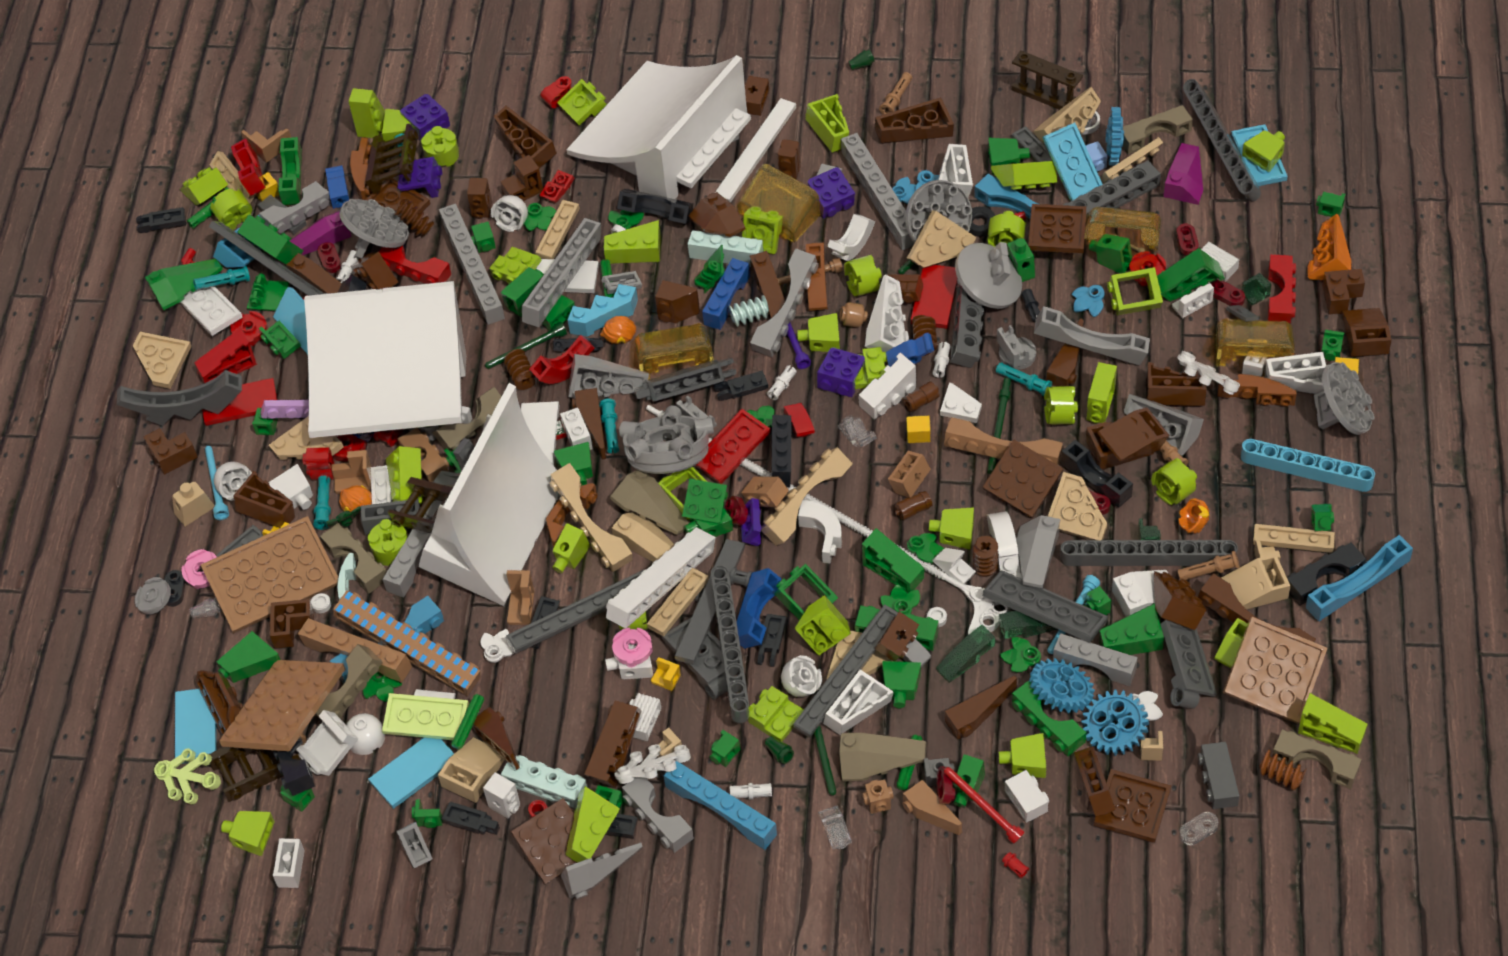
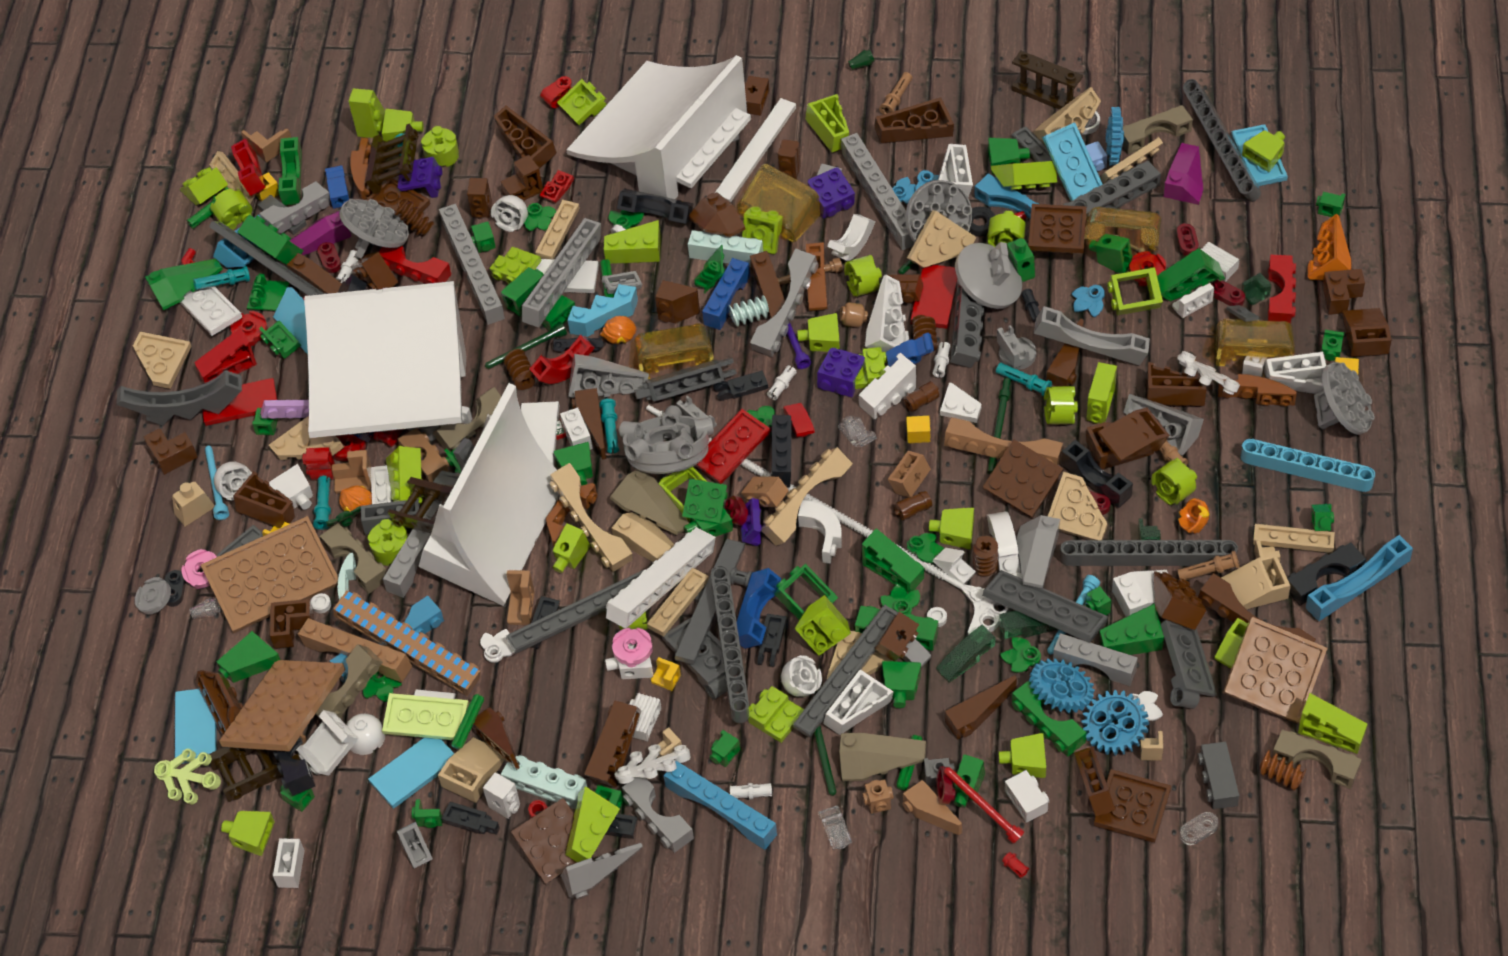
black hinge [136,207,186,233] -> none
dark purple bracket [400,94,450,142] -> none
dark green cone [765,736,794,764] -> none

